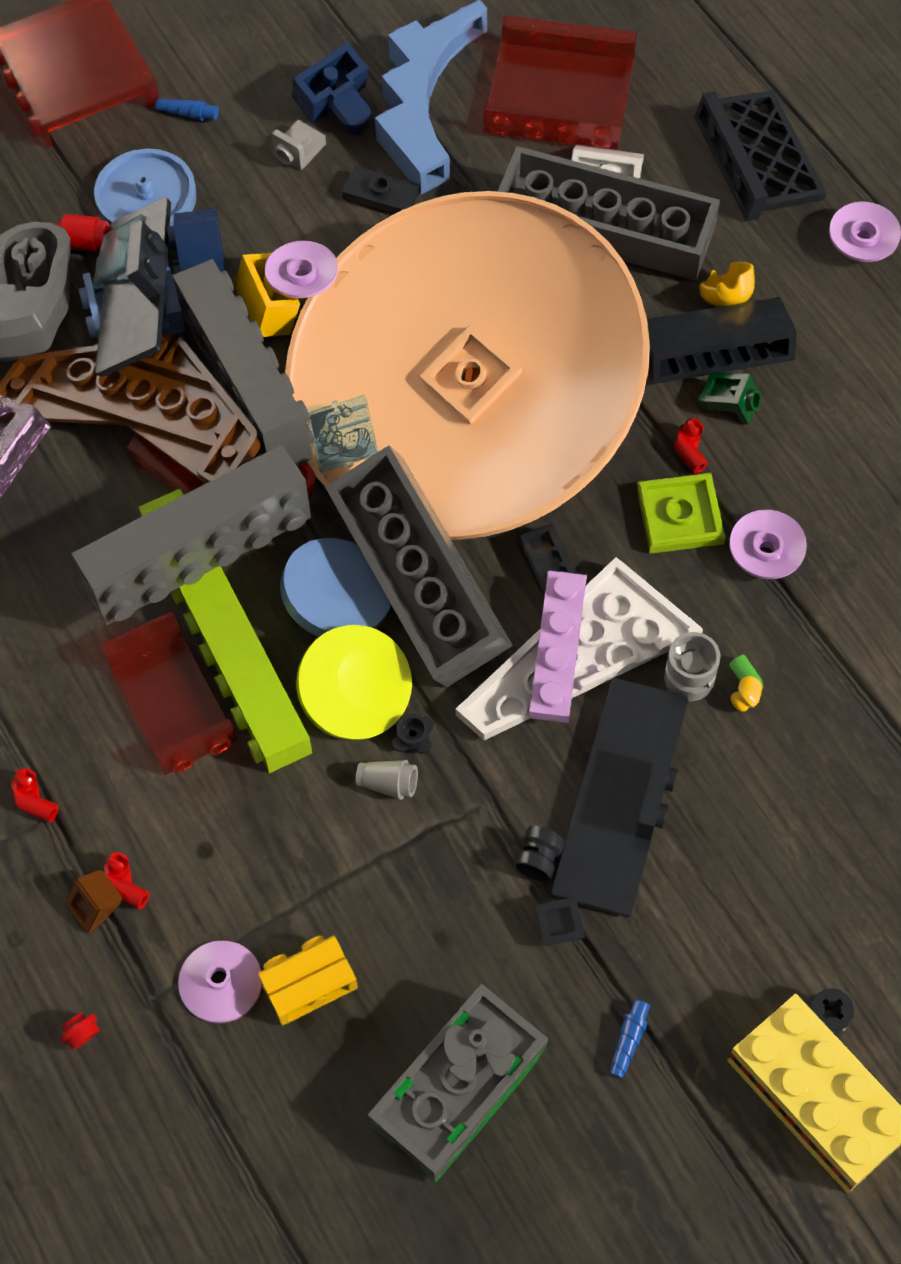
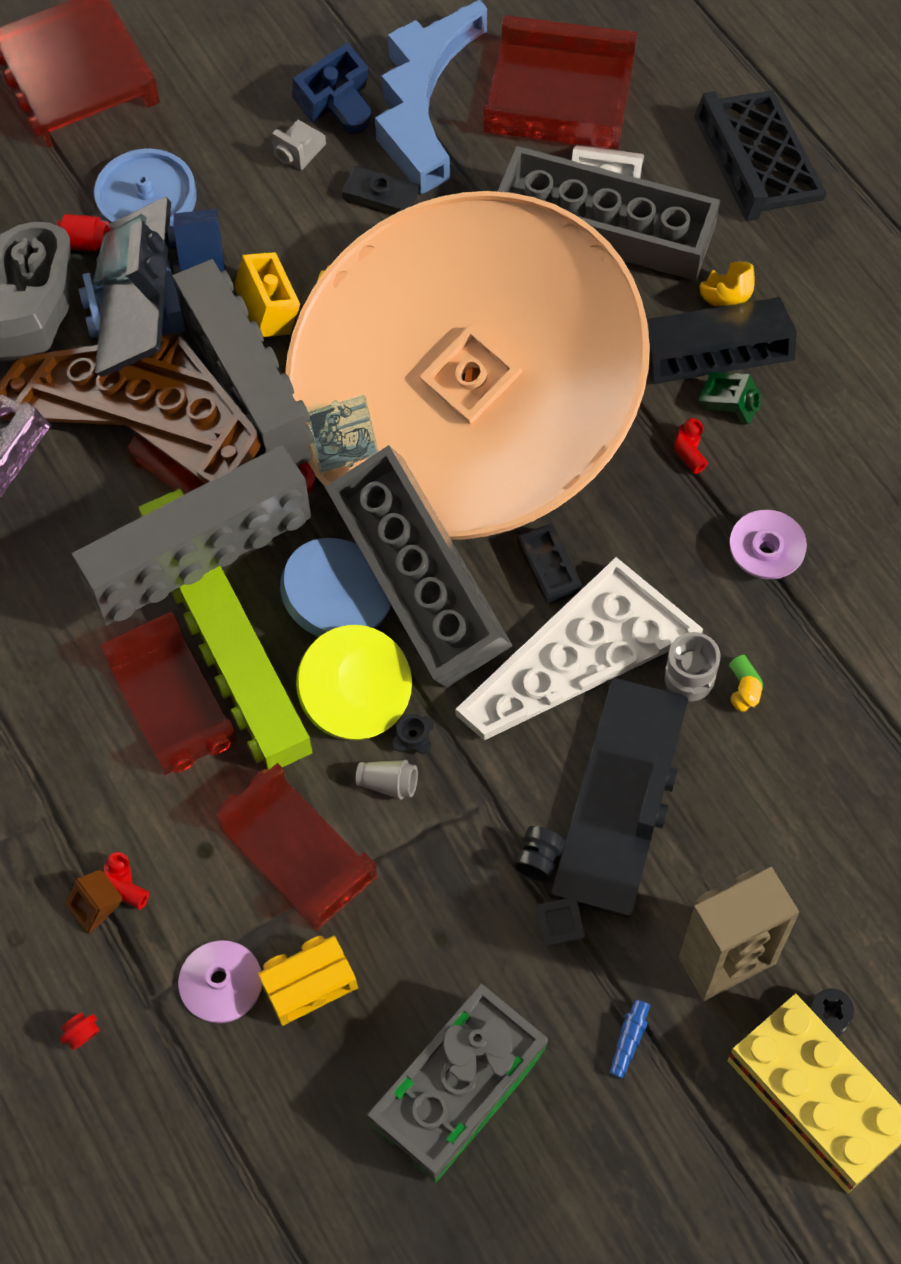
red arm [11,768,59,823] -> none
blue animal [156,98,219,121] -> none
lavender dish [265,241,338,298] -> none
lavender plate [529,571,587,723] -> none
lime tile [636,473,725,554] -> none
lavender dish [829,202,901,262] -> none
none -> clear red panel [216,763,377,931]
none -> dark tan brick [679,867,799,1001]

